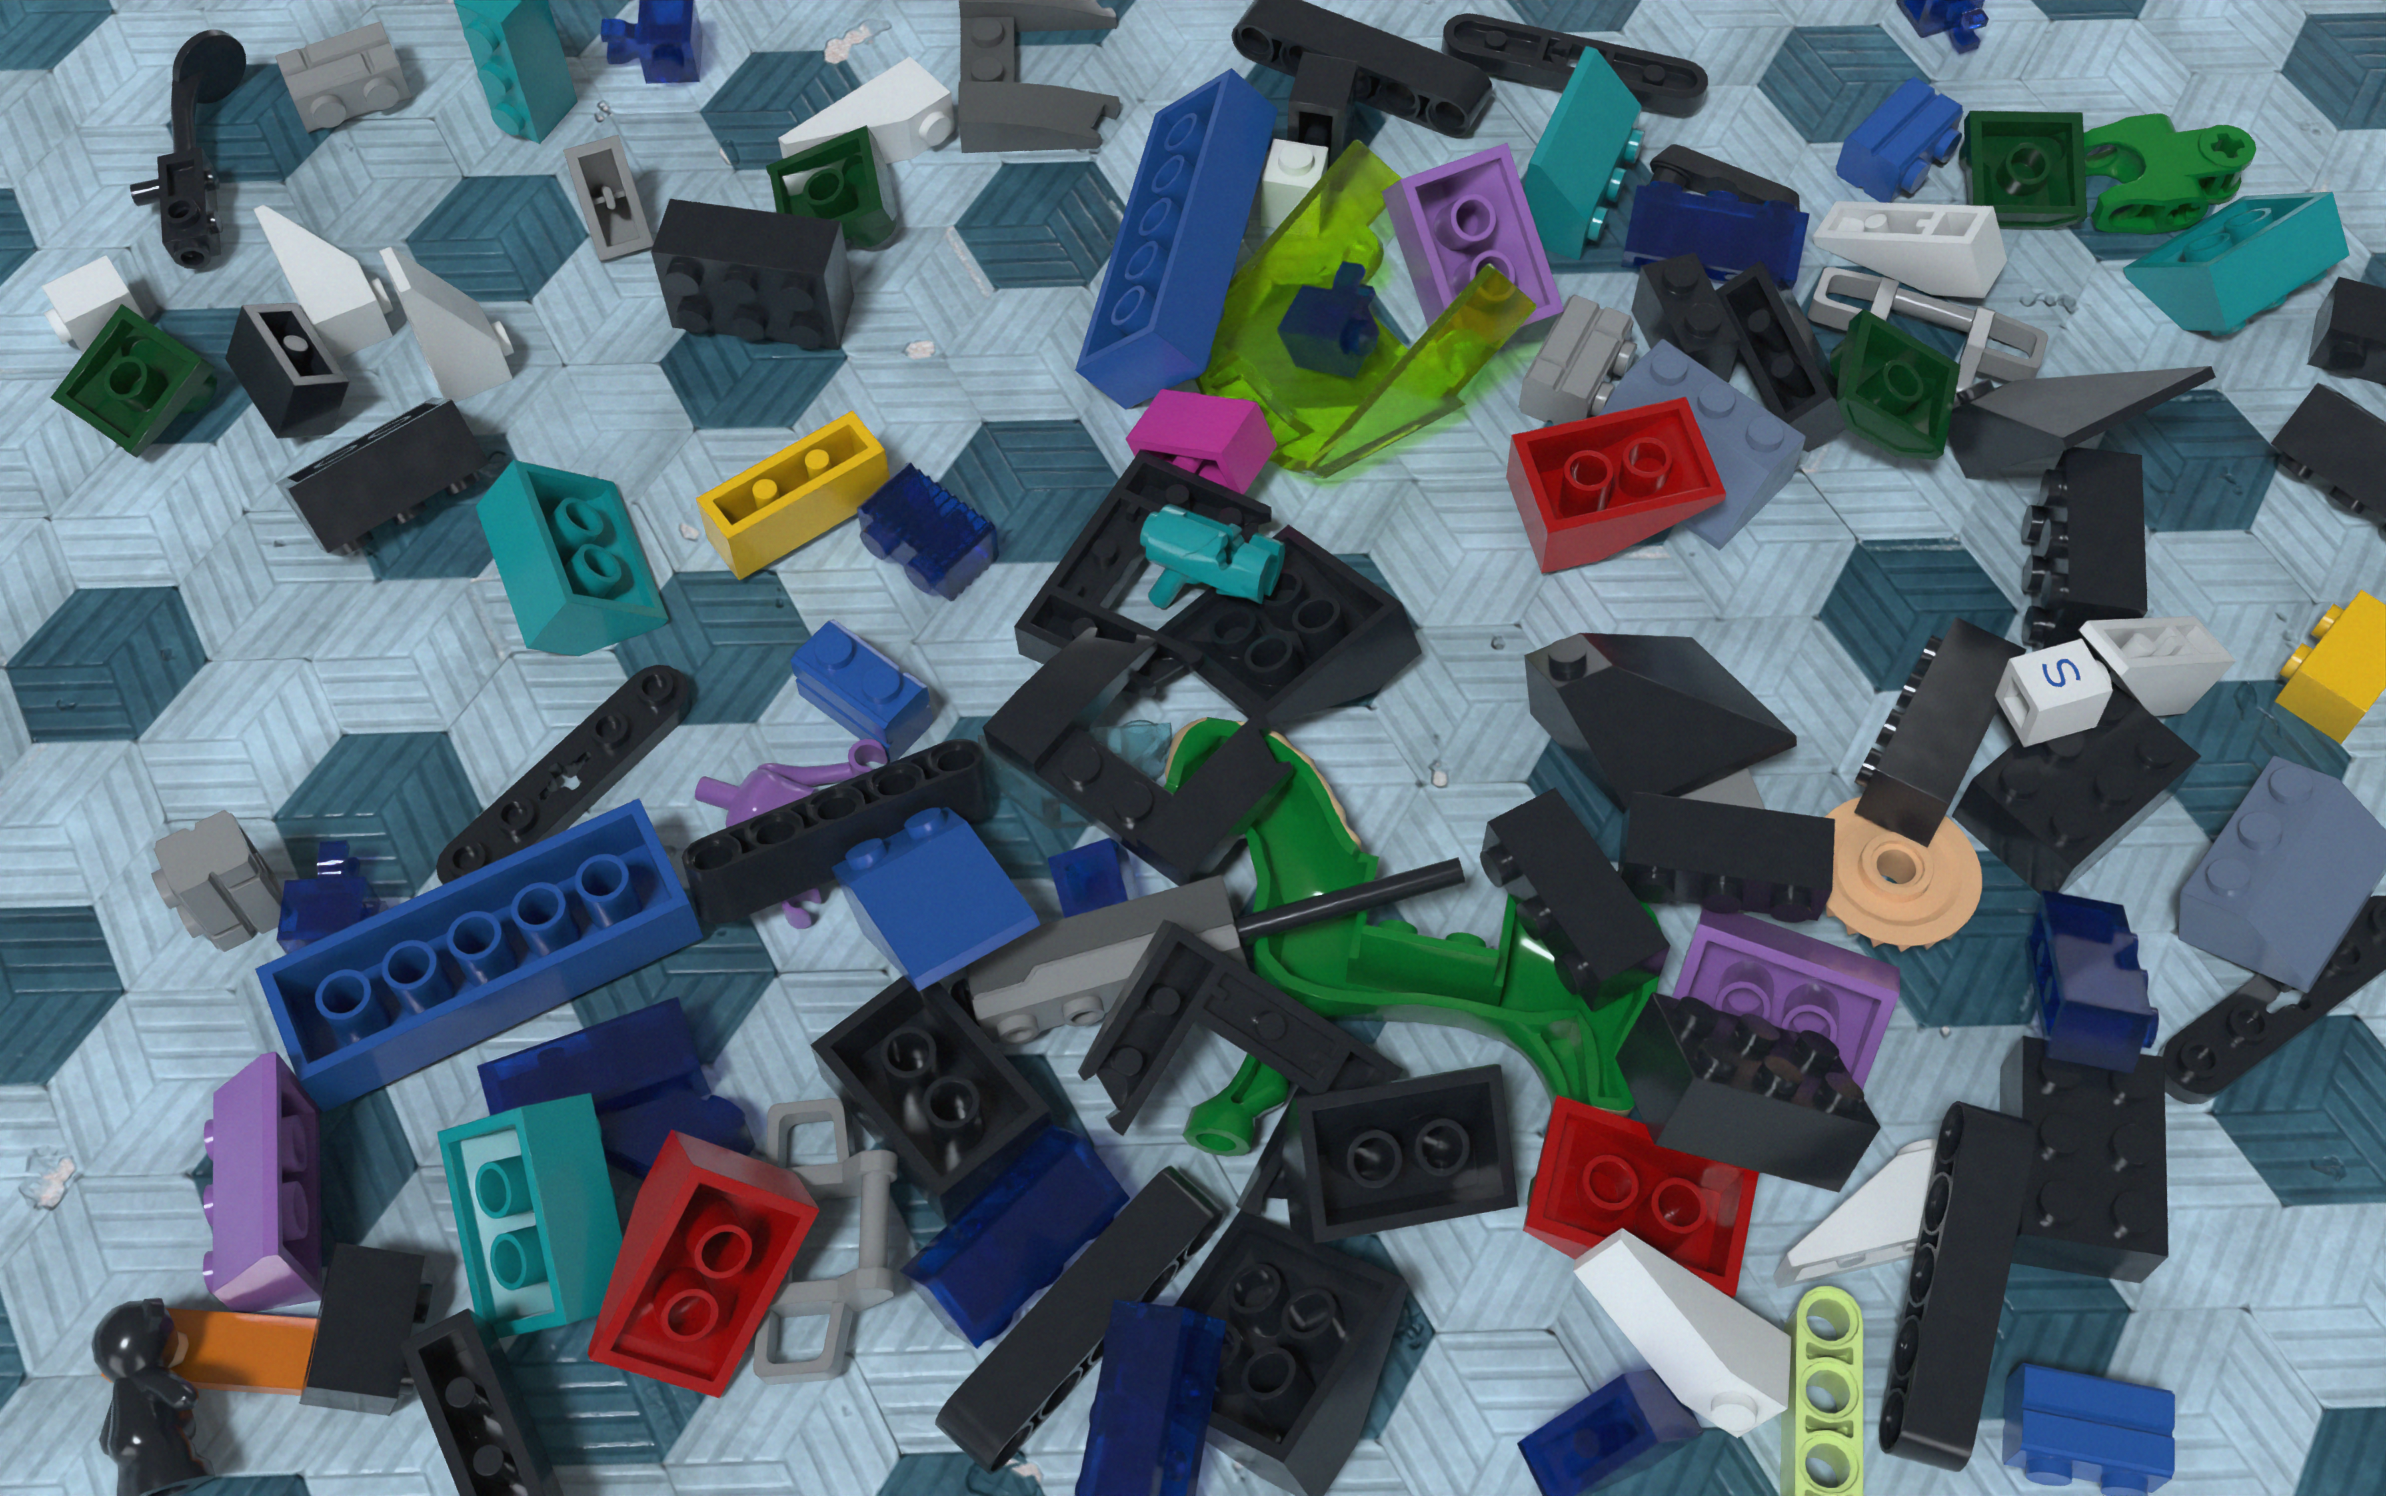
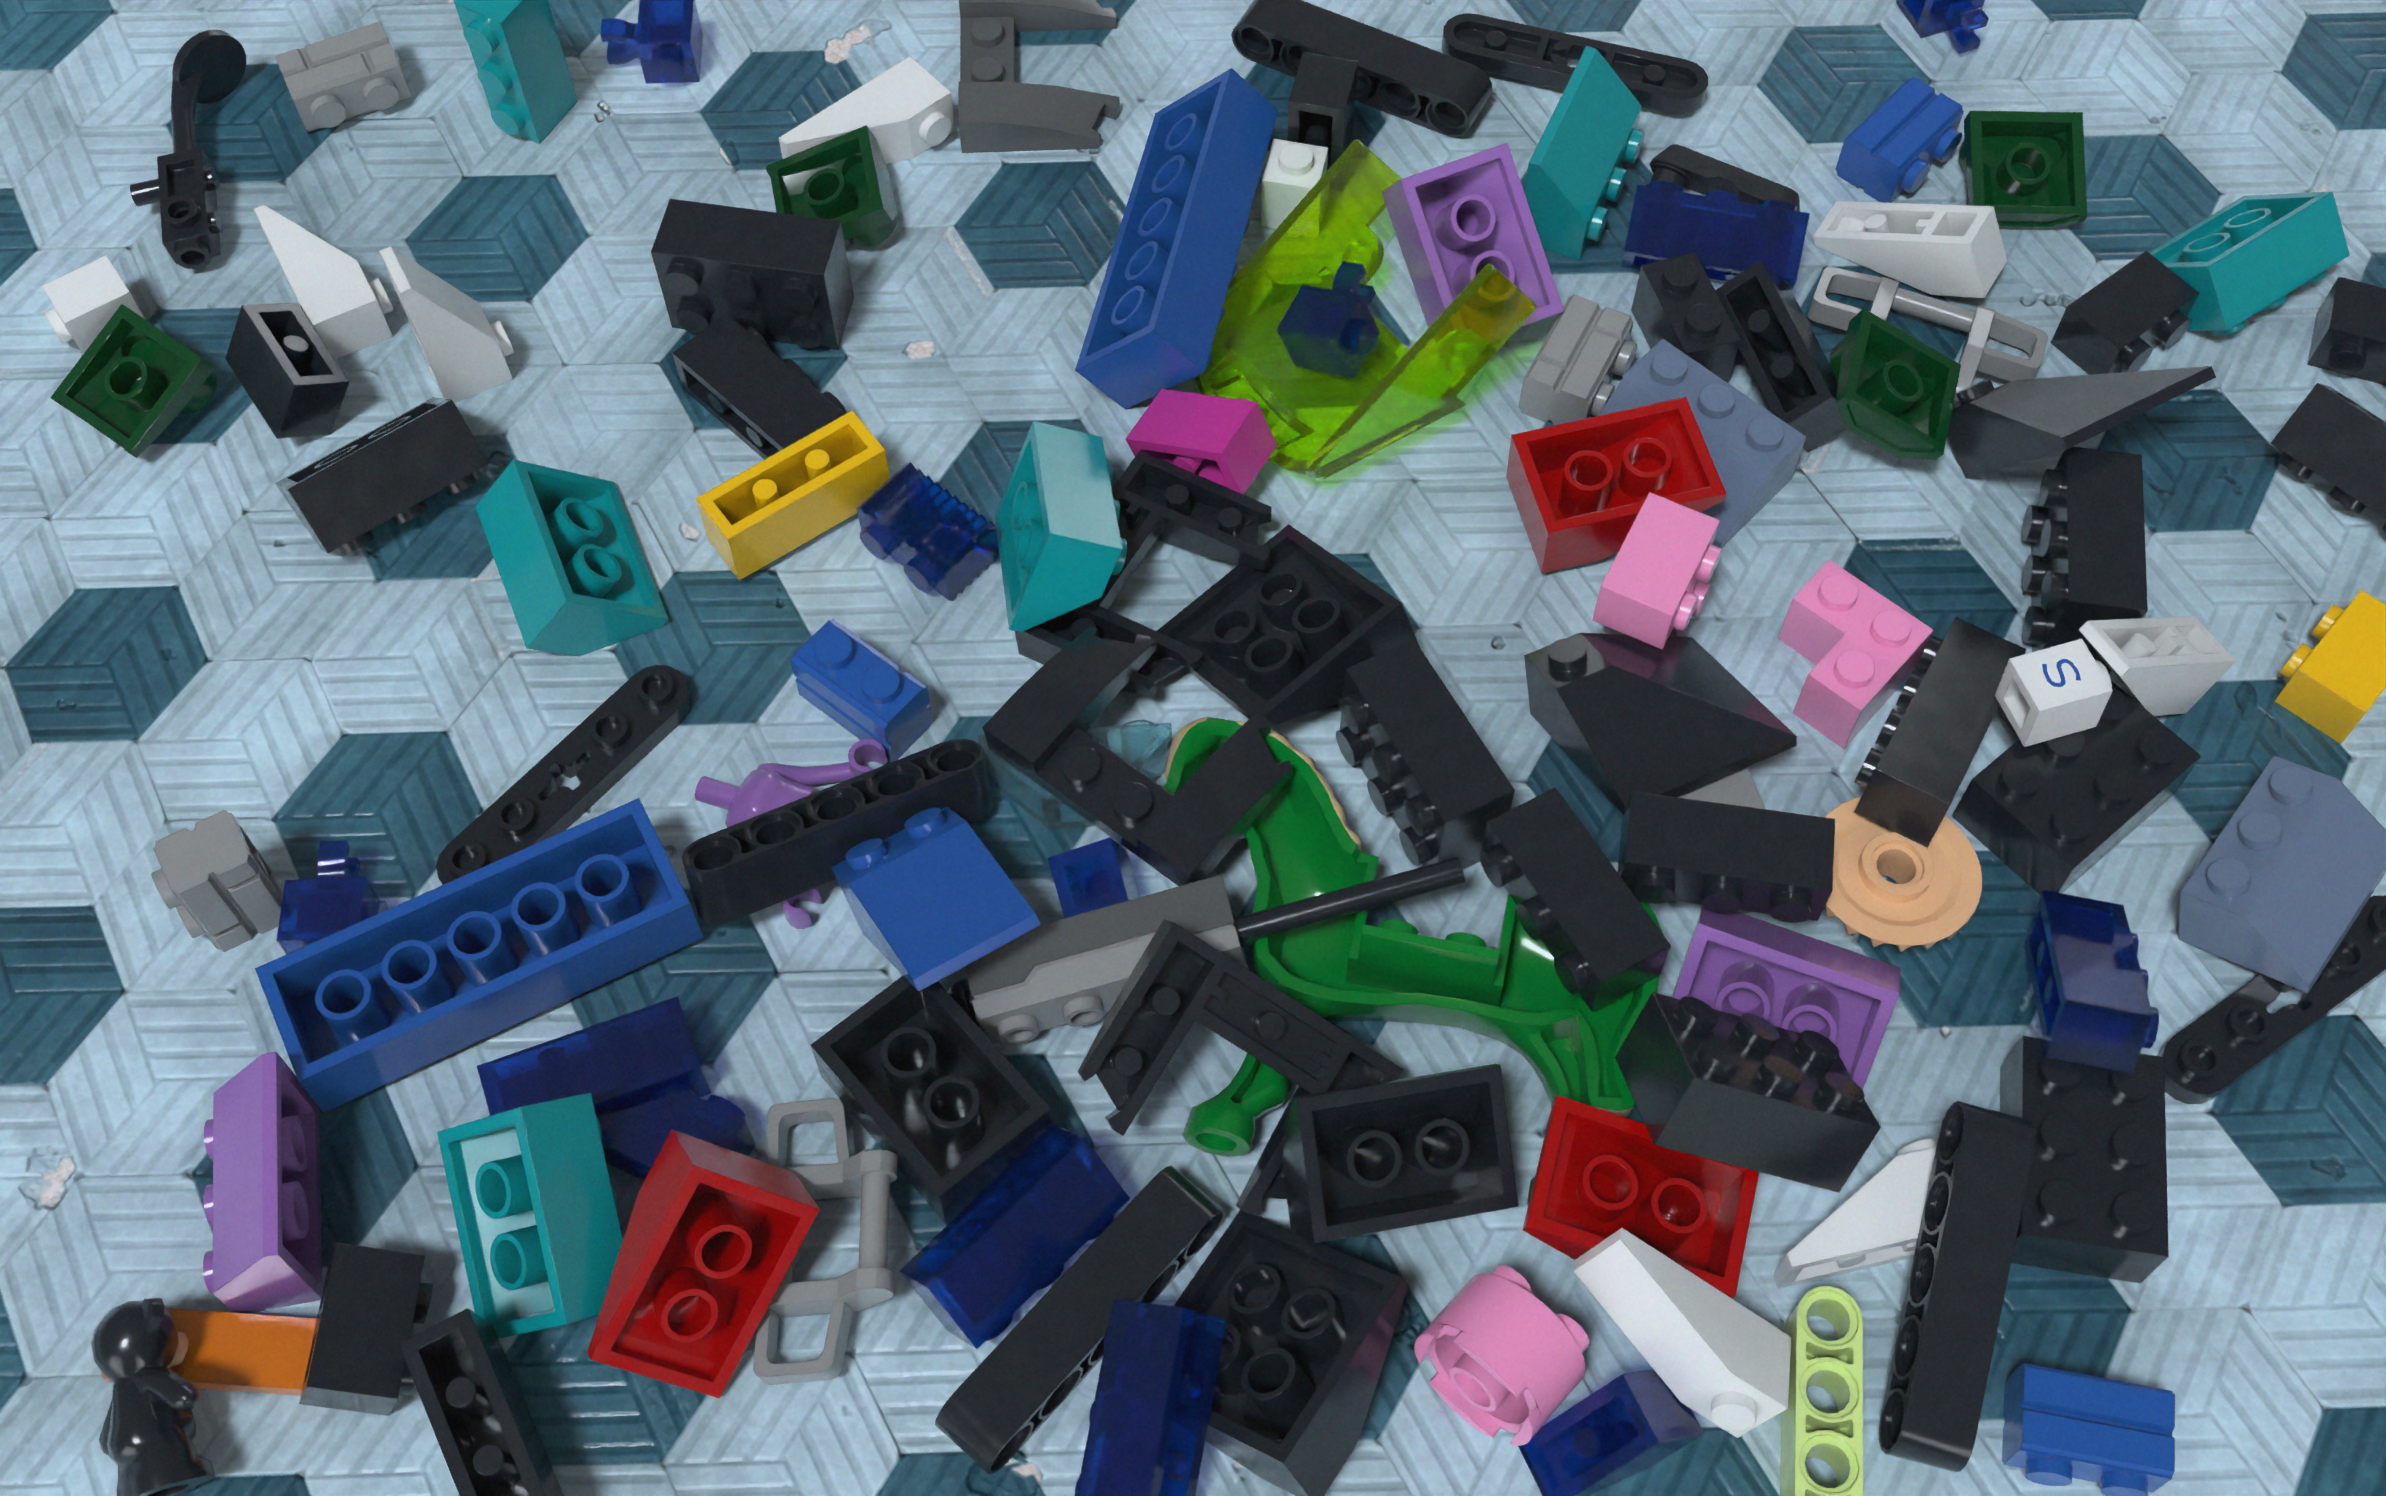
light grey slope [563,134,654,261] -> none
teal piece [1140,504,1285,608] -> none
green piece [2084,113,2256,235] -> none
none -> black brick [673,313,847,460]
none -> teal slope [995,421,1127,632]
none -> black brick [1336,638,1515,870]
none -> bright pink brick [1414,1265,1590,1446]
none -> bright pink brick [1592,492,1722,650]
none -> bright pink brick [1778,560,1934,749]
none -> black brick [2051,251,2199,375]

